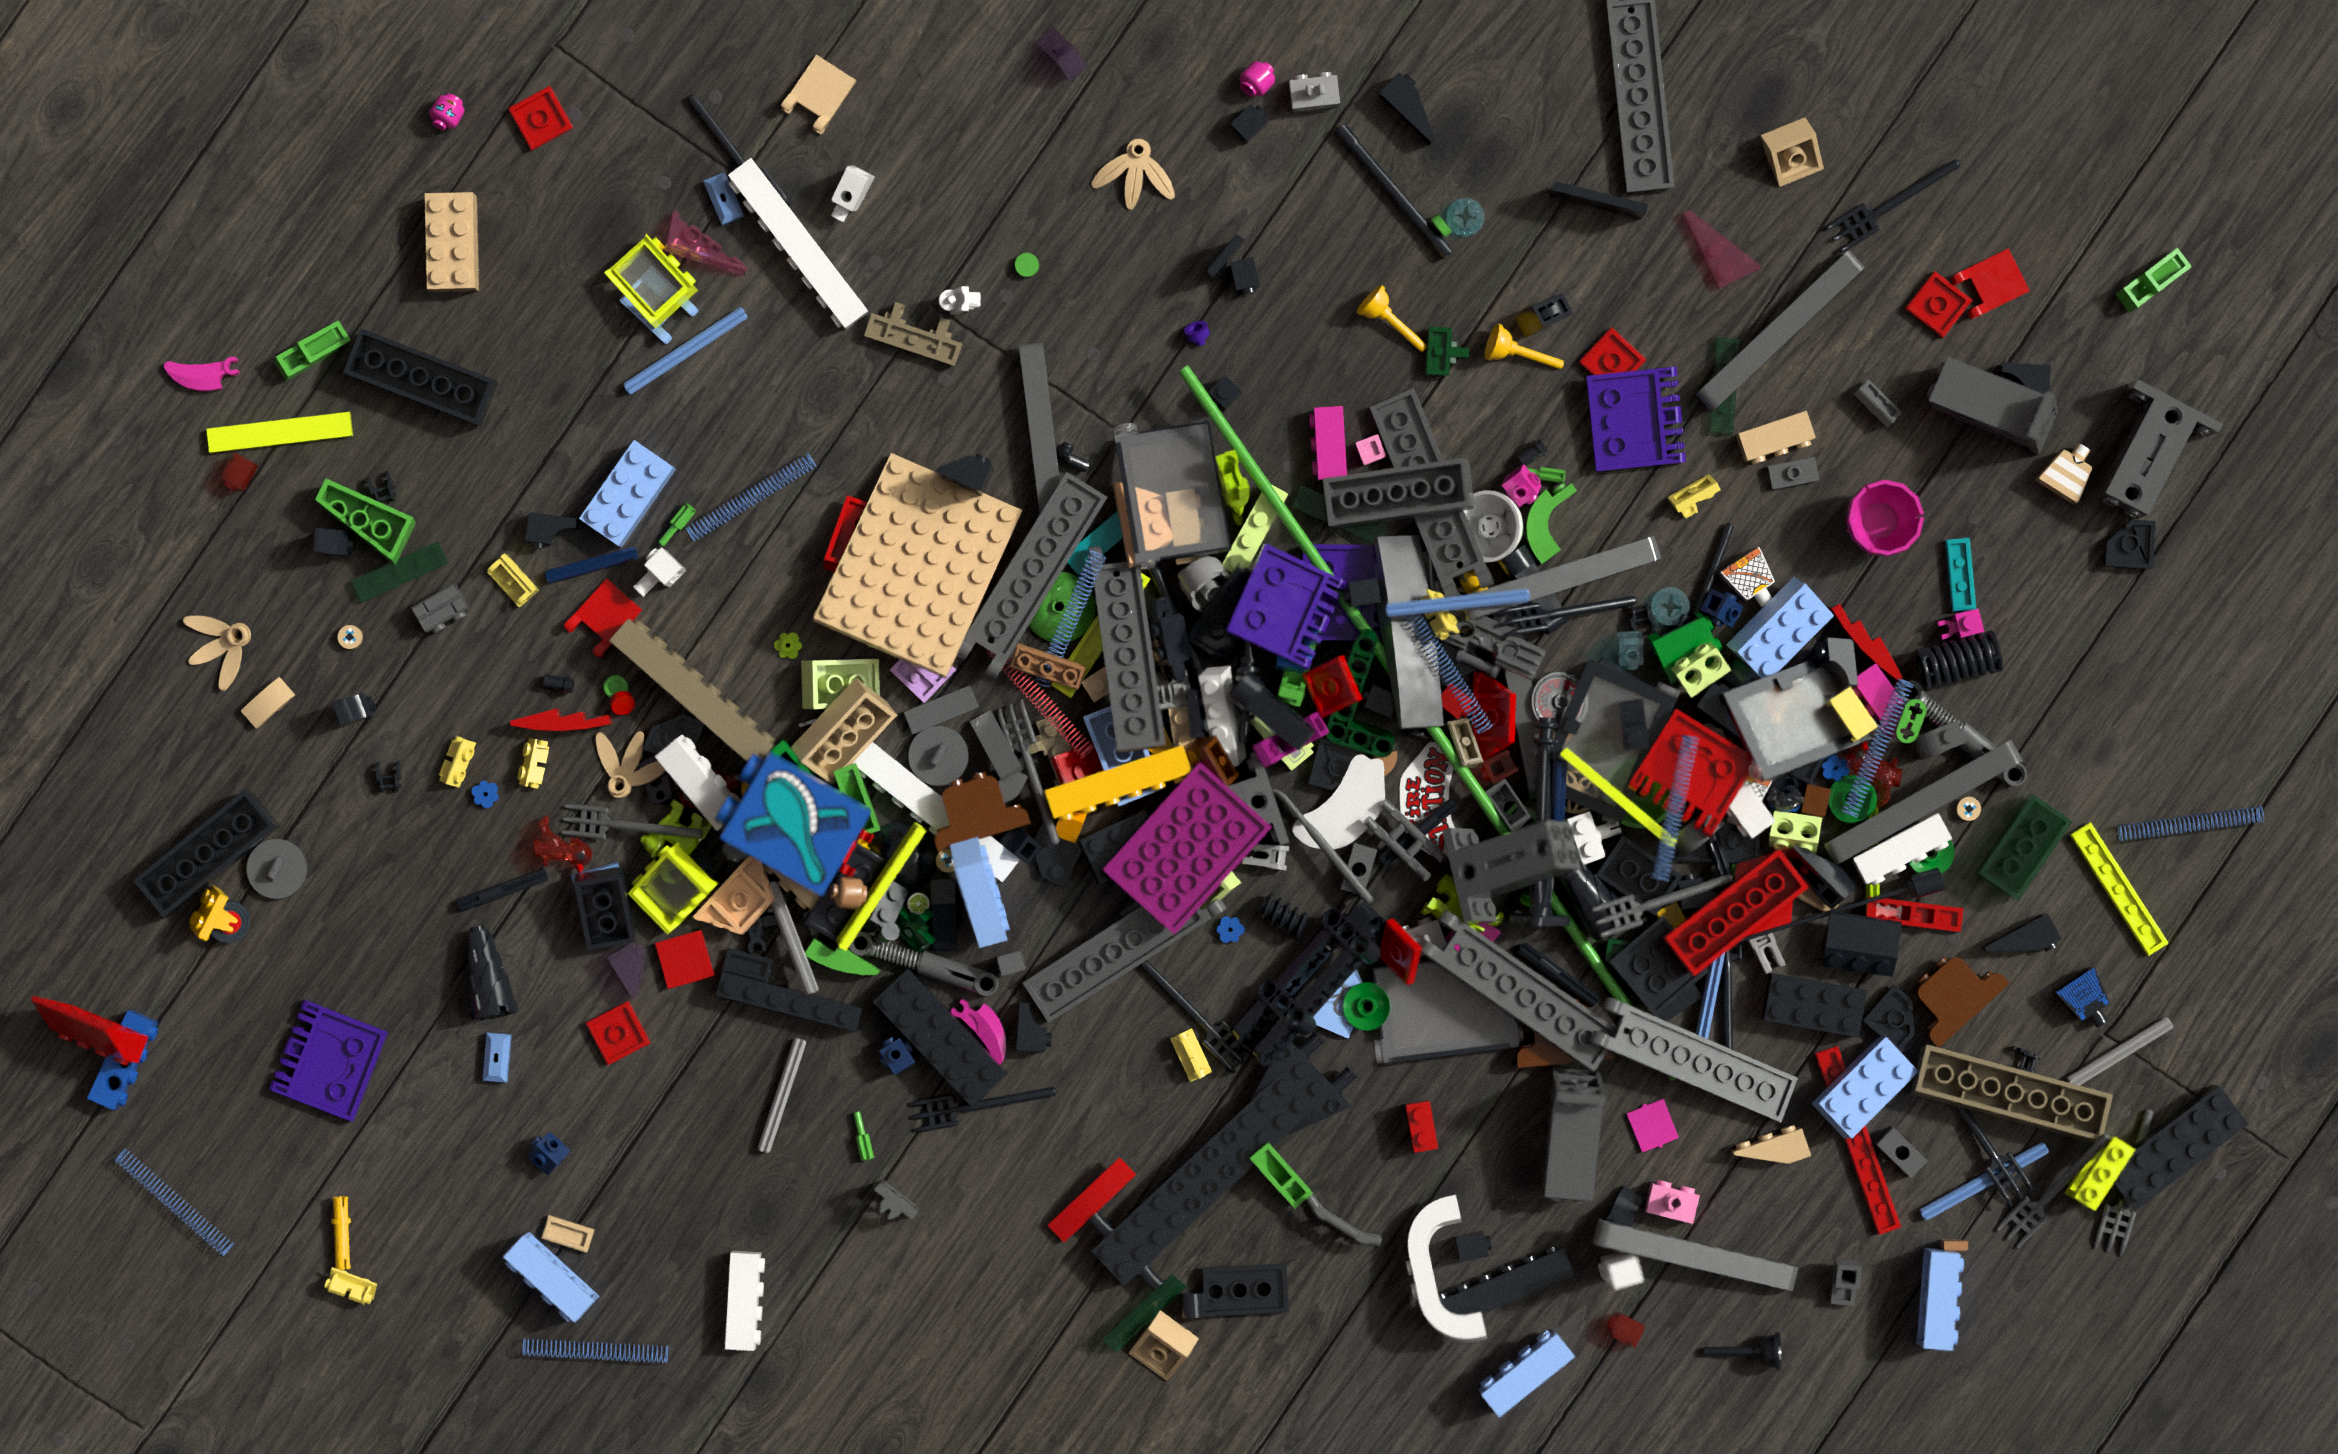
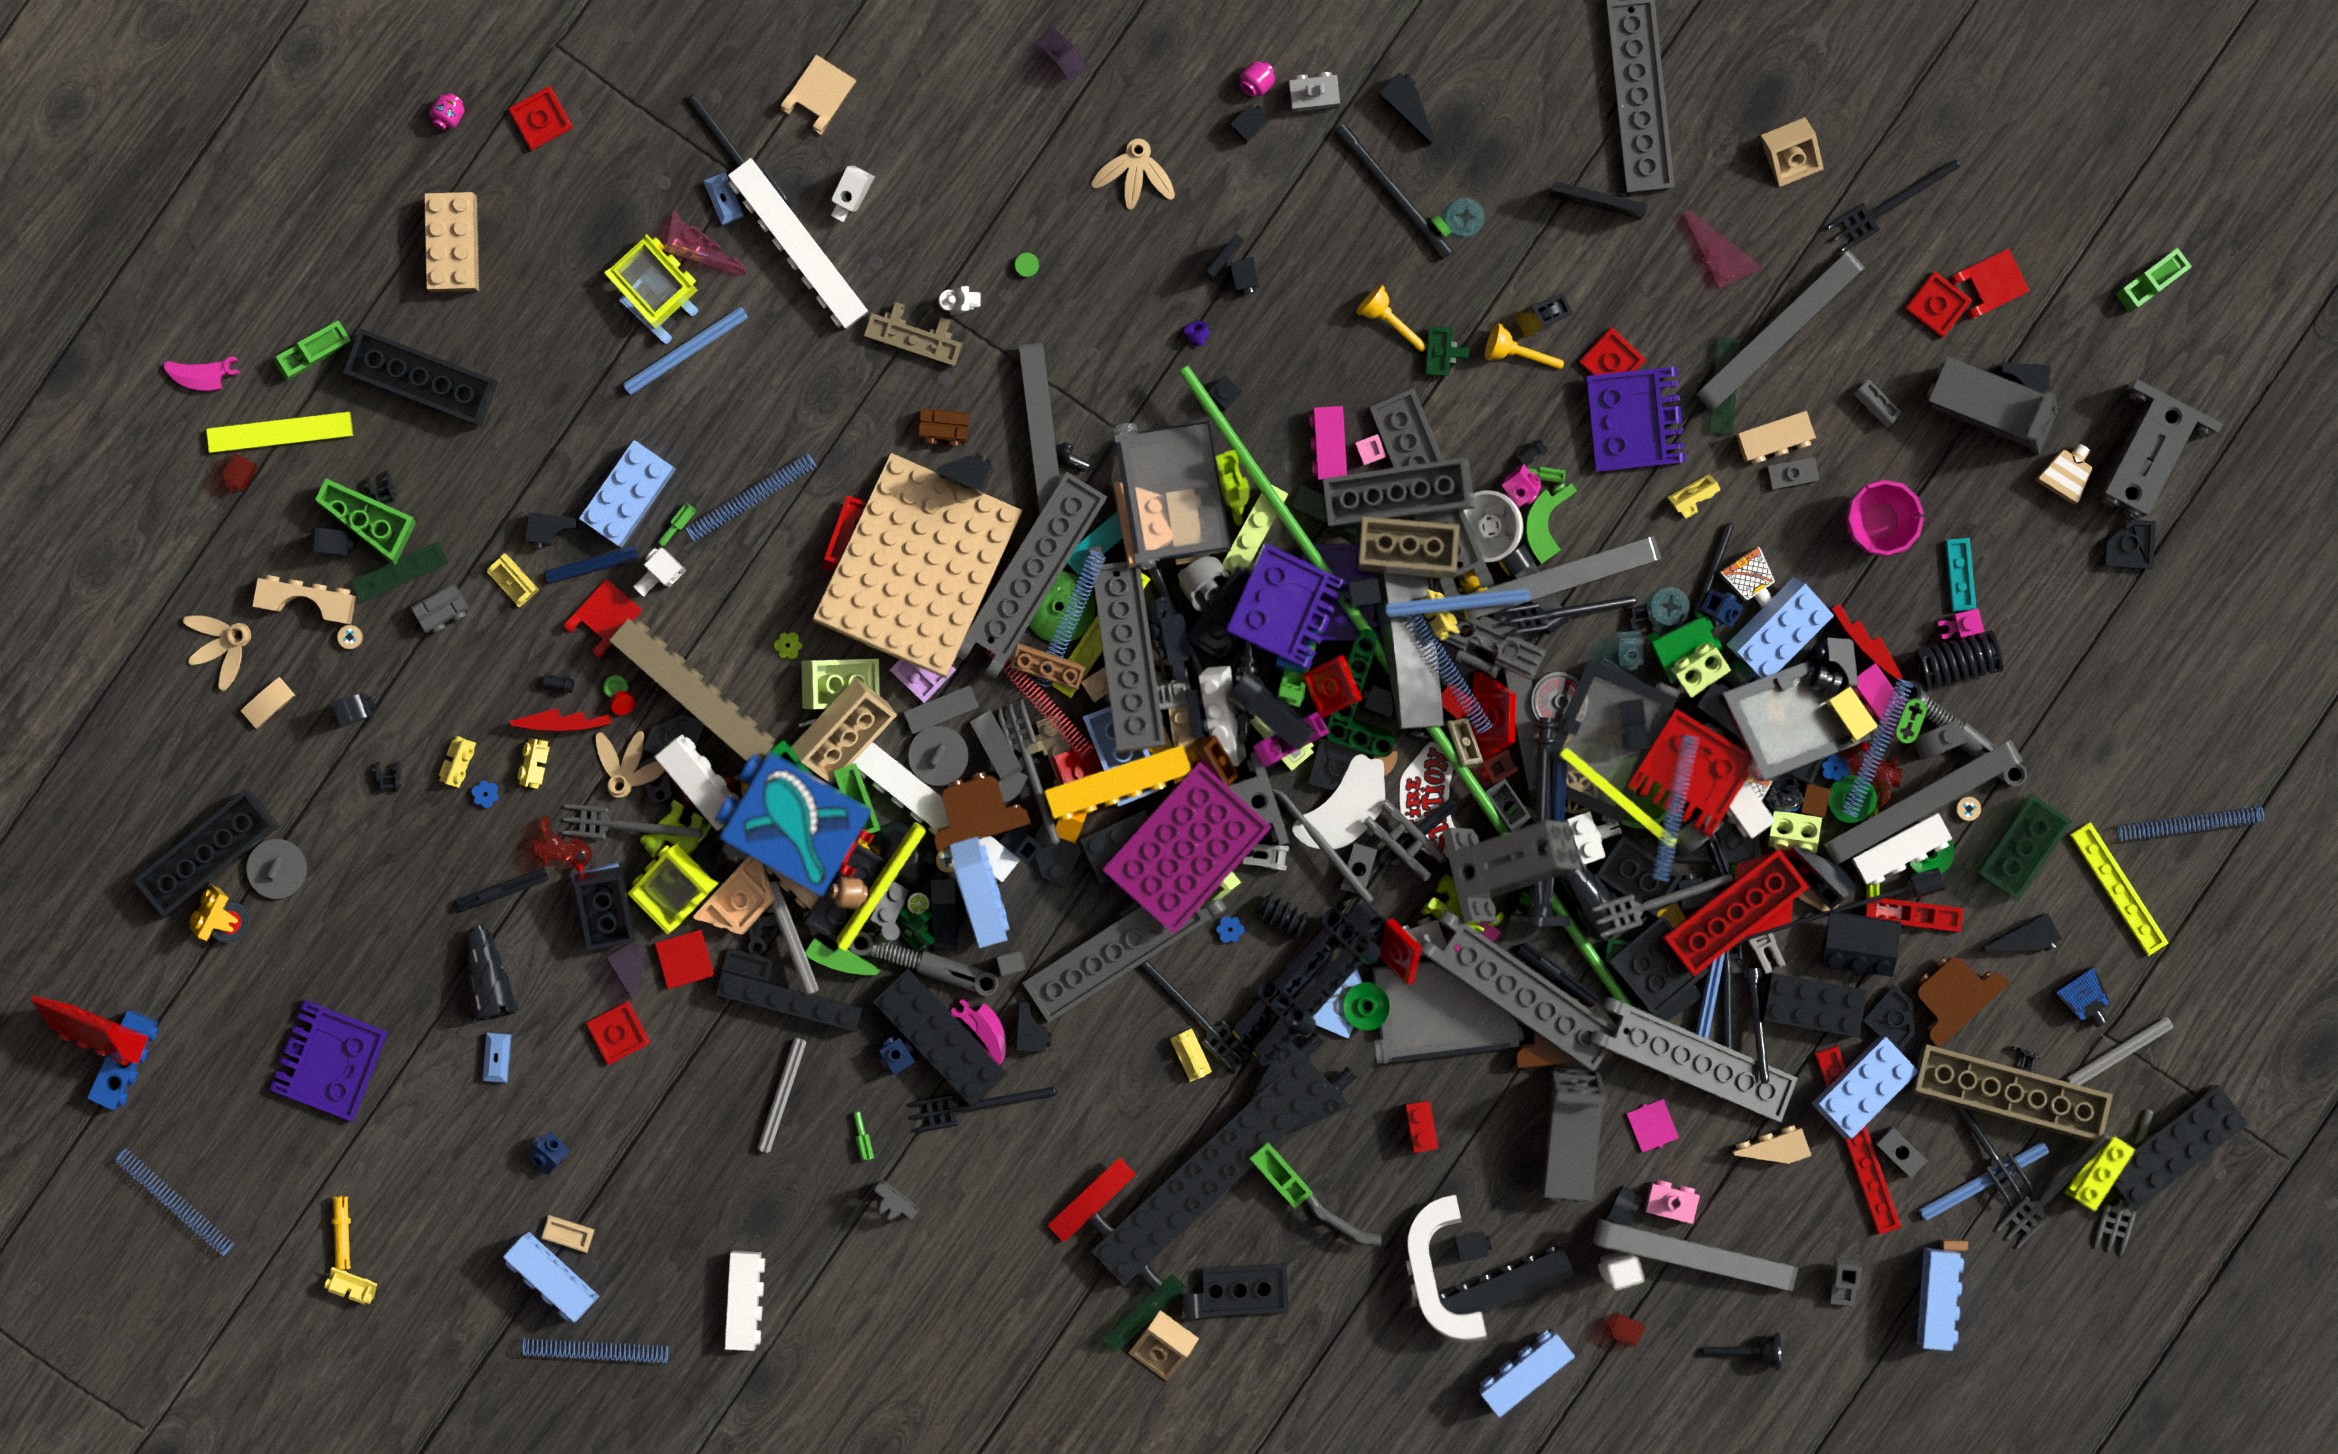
none -> tan arch [253,575,356,624]
none -> reddish brown brick [919,408,970,447]
none -> dark tan brick [1357,517,1459,579]
none -> black piece [1742,968,1770,1084]
none -> black wheel [1809,665,1842,696]

